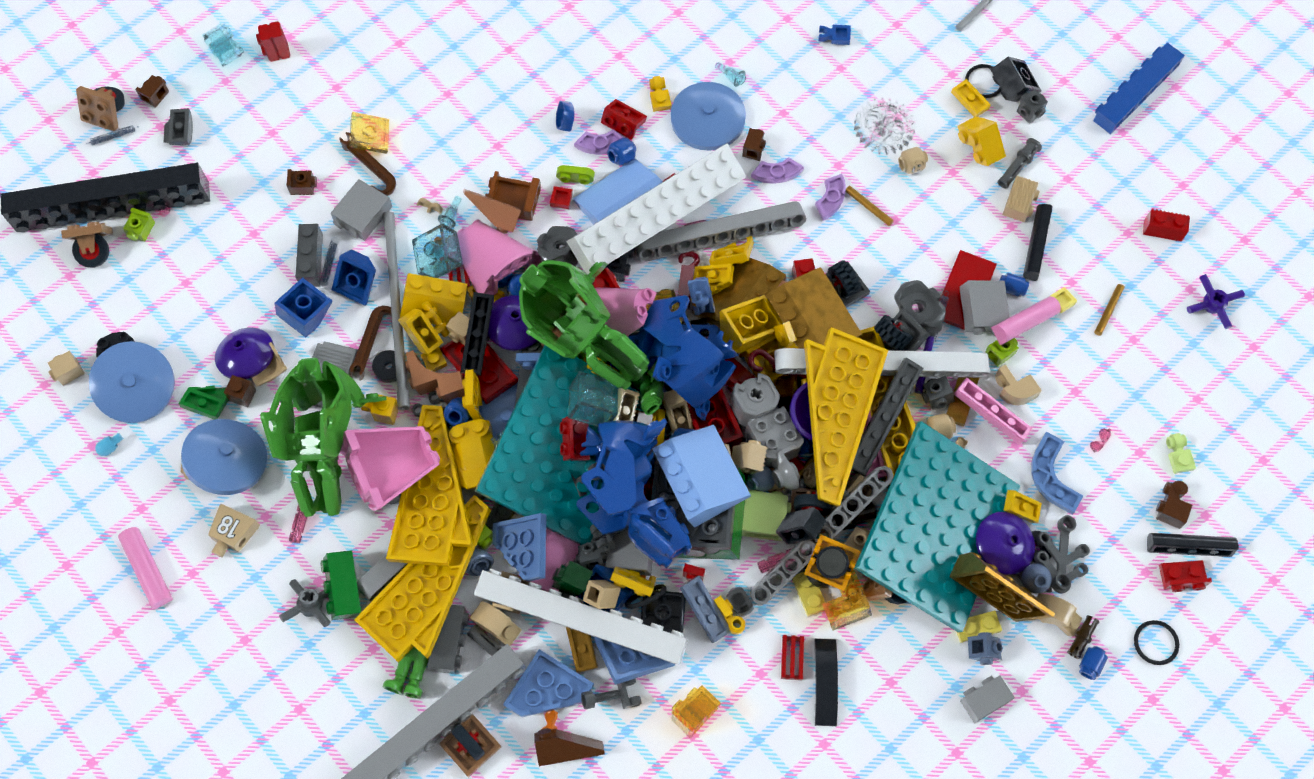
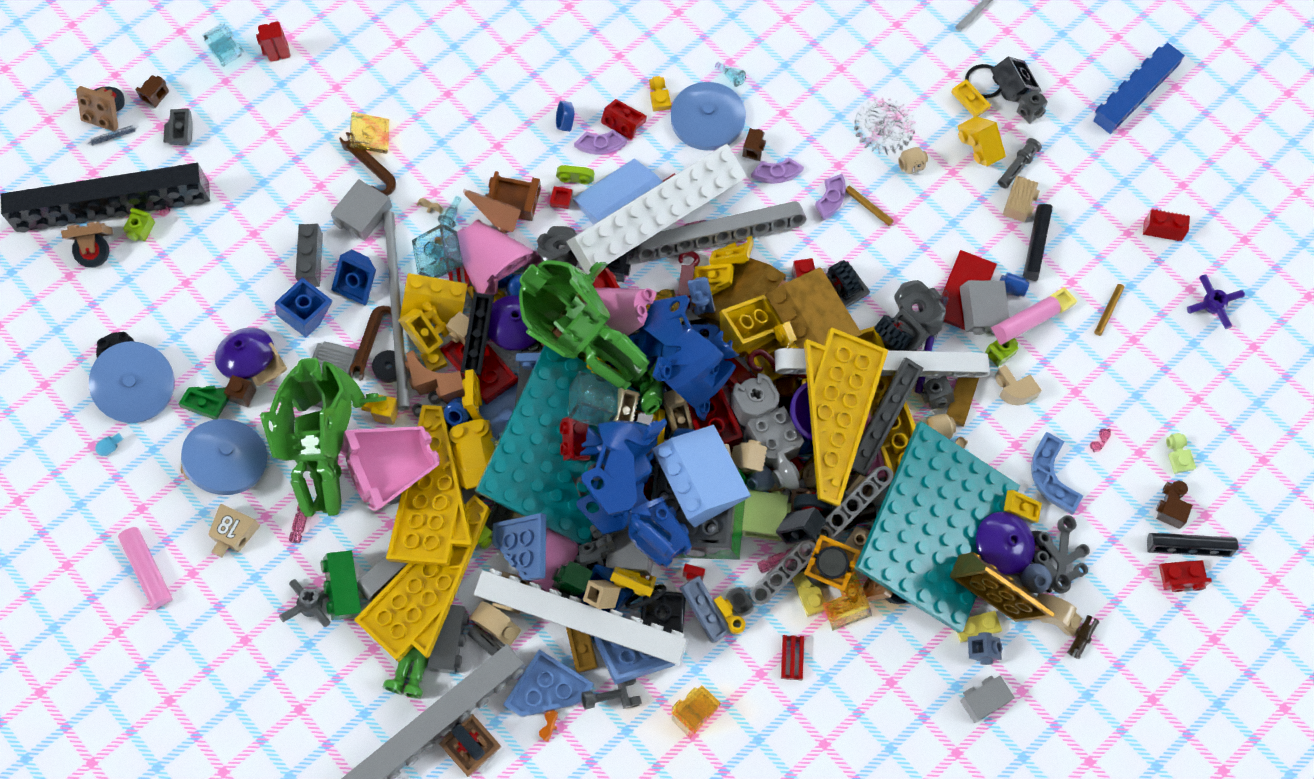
tan brick [47,350,85,386] -> none
reddish brown brick [286,169,317,195] -> none
sand blue piece [319,237,338,289] -> none
sand blue brick [466,547,494,576] -> none
reddish brown slope [534,728,605,767] -> none
blue head [607,138,637,166] -> none
black slope [814,638,838,727] -> none
blue plate [818,24,851,45] -> none
bright pink brick [954,378,1032,445] -> none
blue brick [1079,646,1108,680] -> none
black tyre [1134,620,1180,665] -> none

